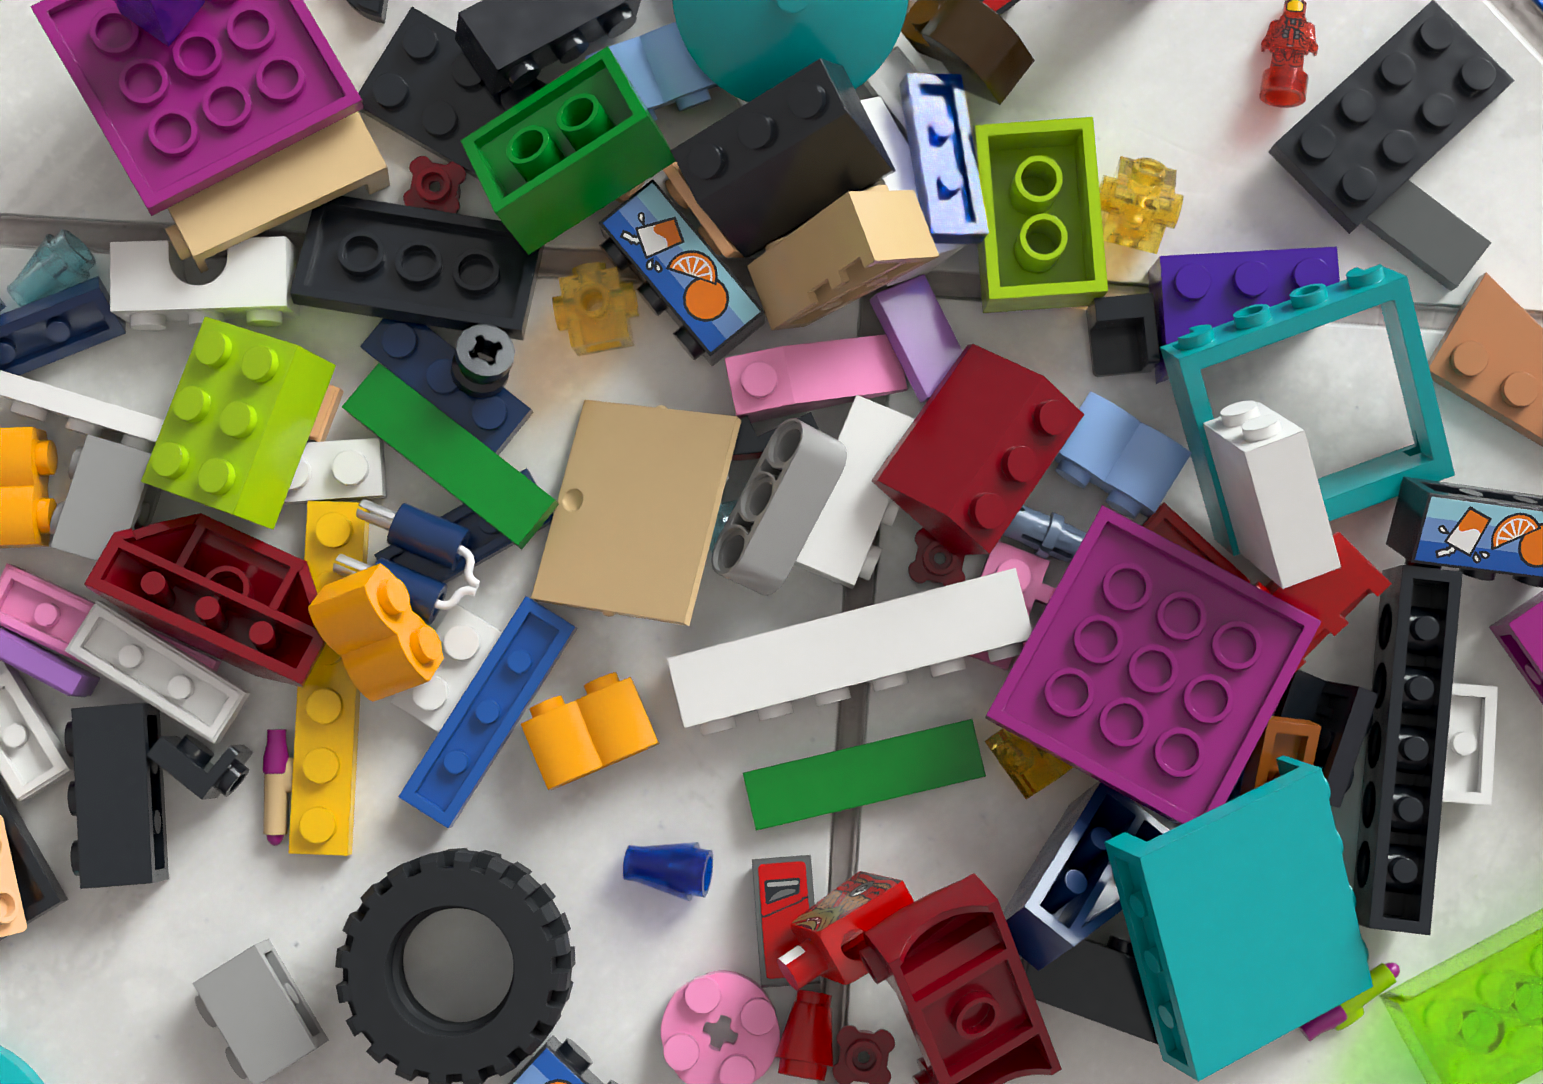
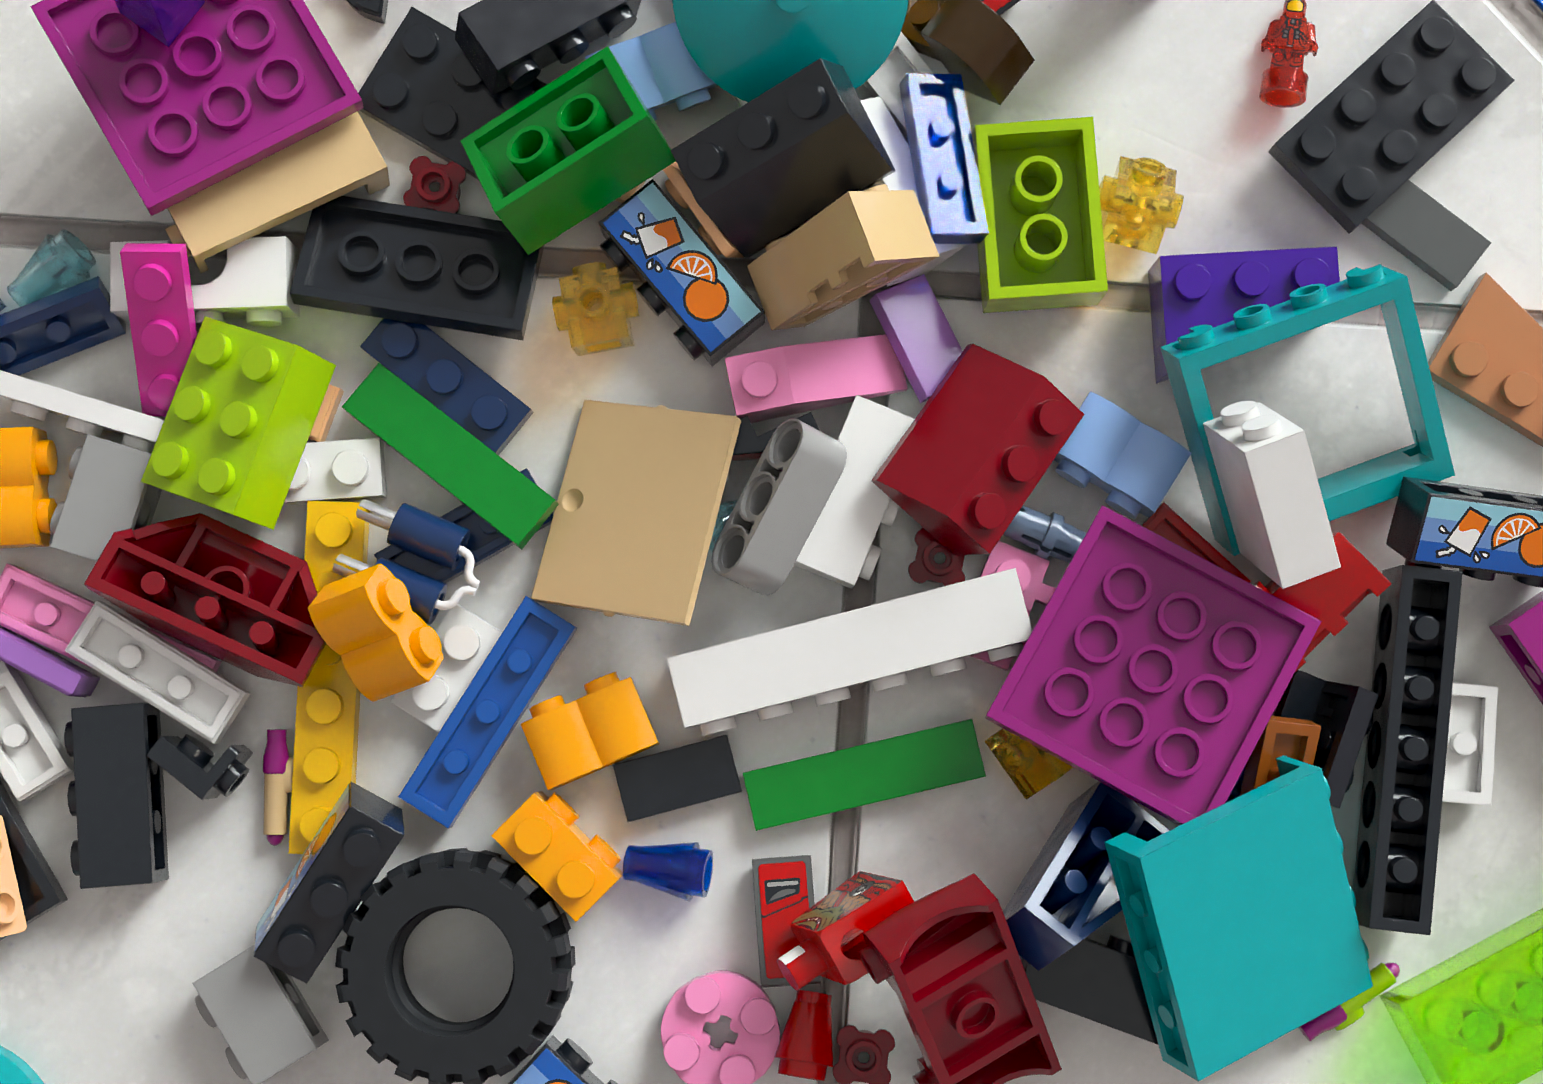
black wheel [450,324,515,398] -> none
black panel [1086,293,1160,377] -> none
none -> dark pink plate [120,243,197,416]
none -> black brick [253,781,404,984]
none -> light orange brick [491,791,624,922]
none -> black tile [613,735,742,822]

